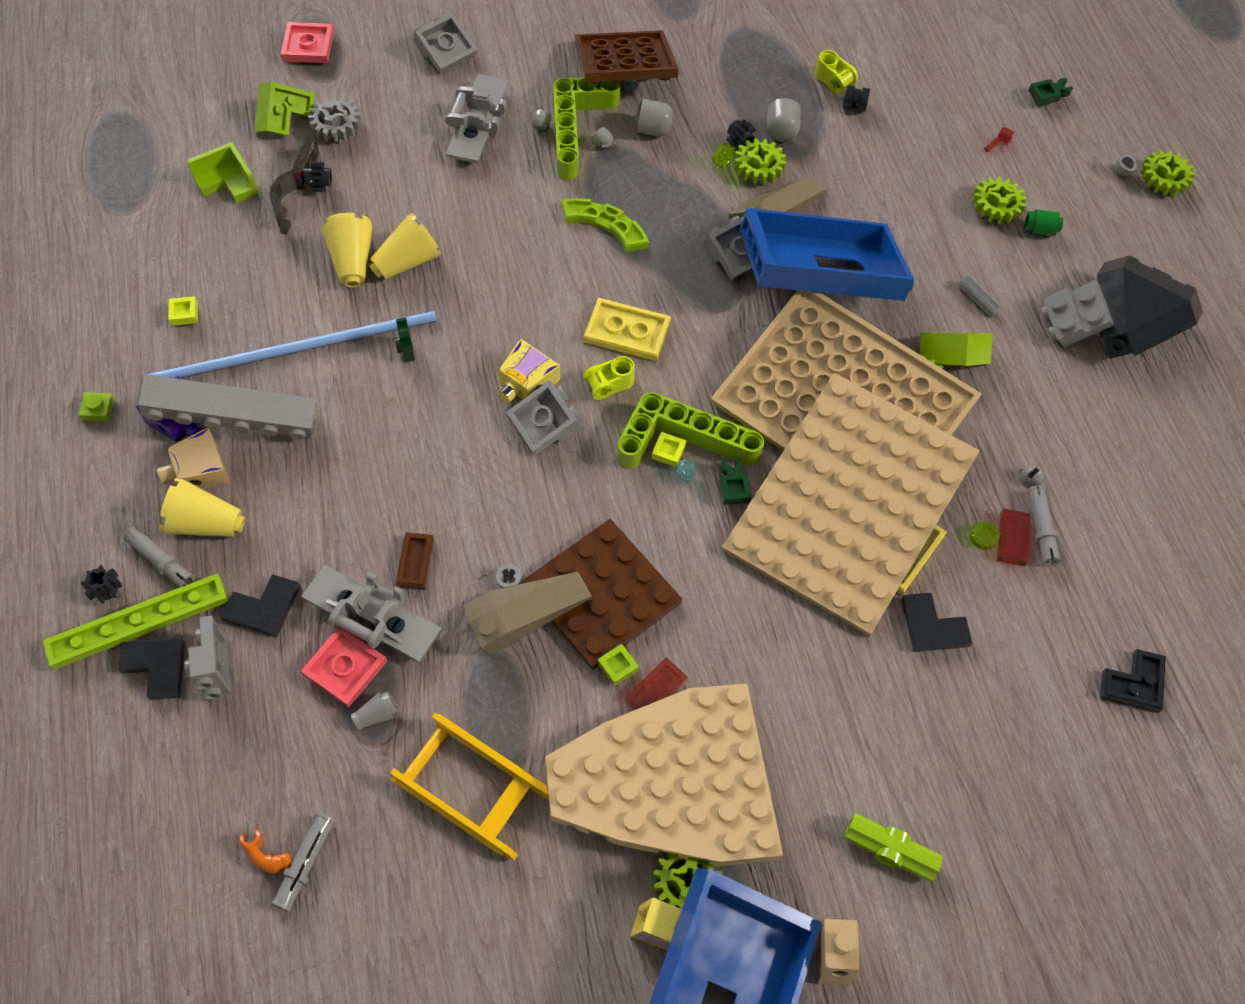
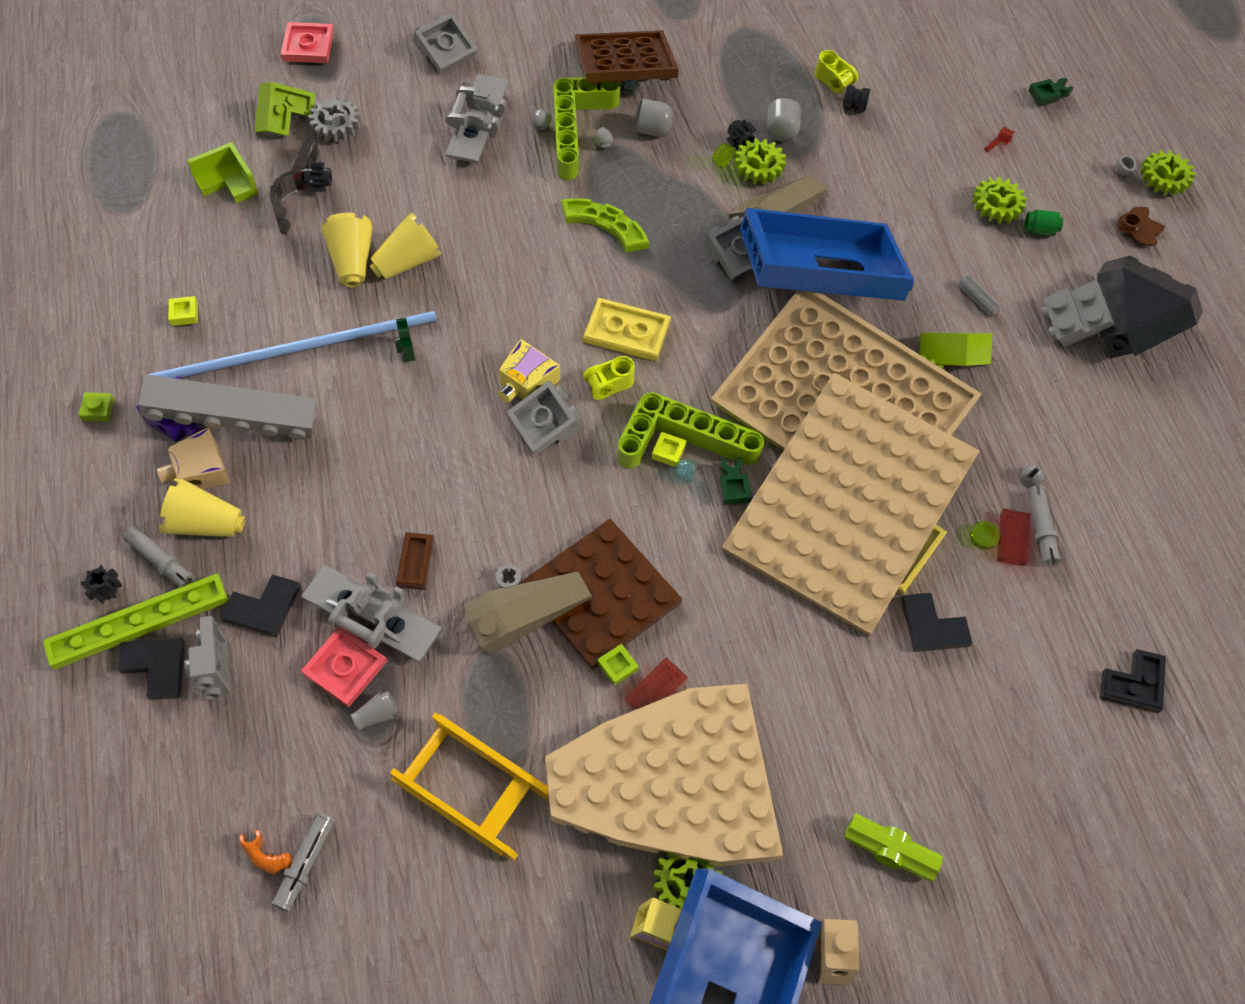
none -> reddish brown plate [1117,207,1165,246]

